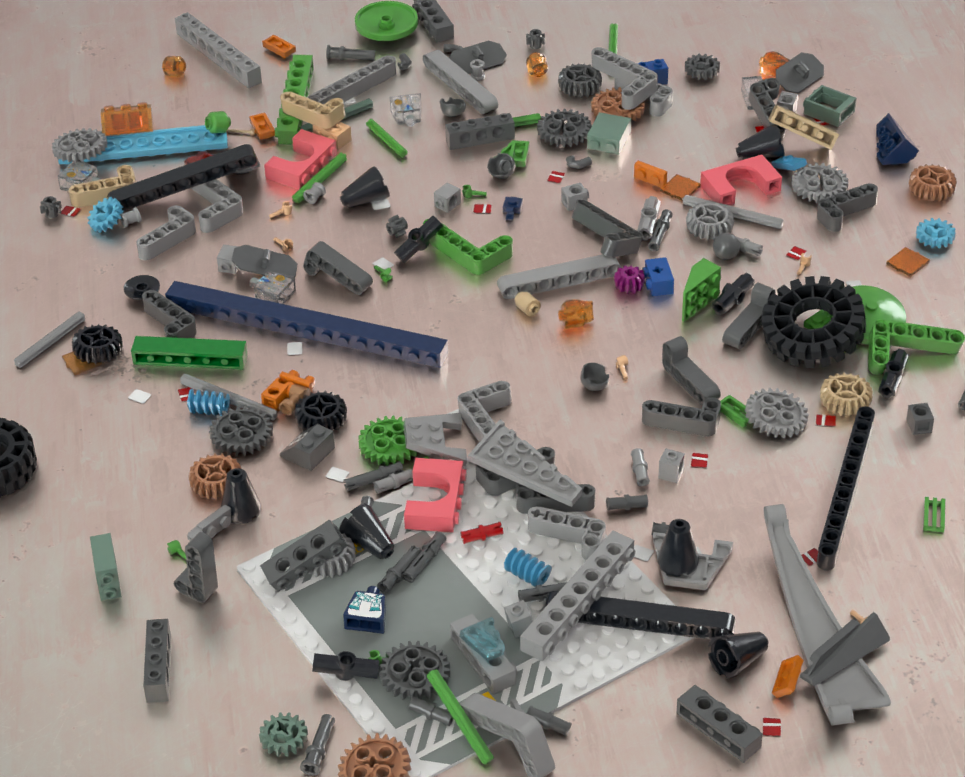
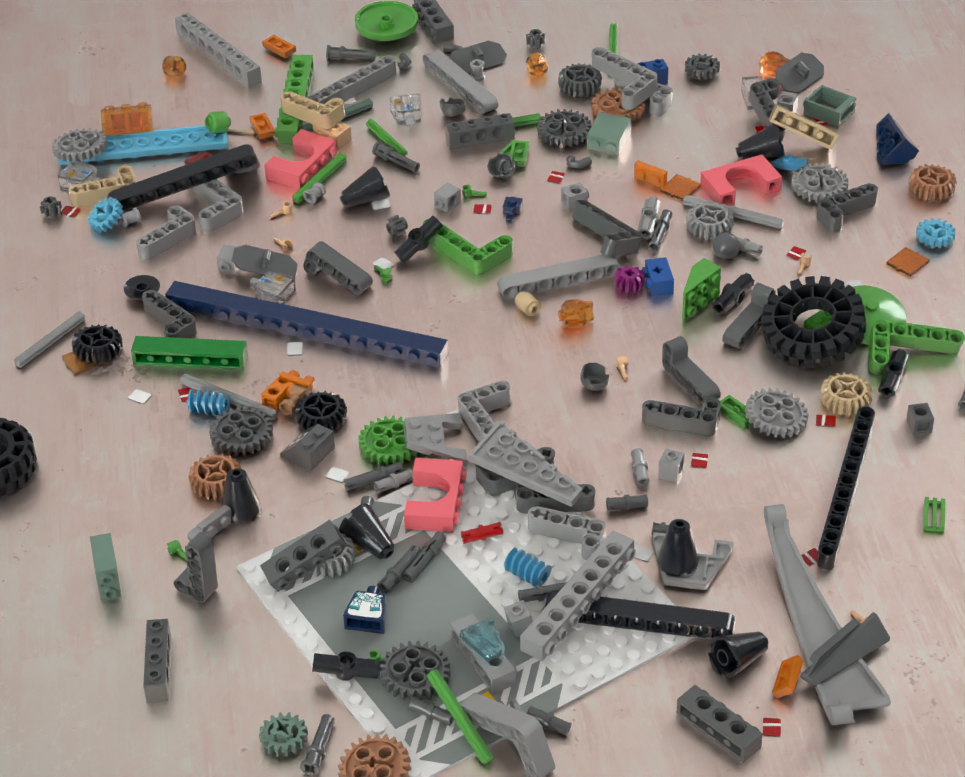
none -> dark grey pin [372,141,420,173]

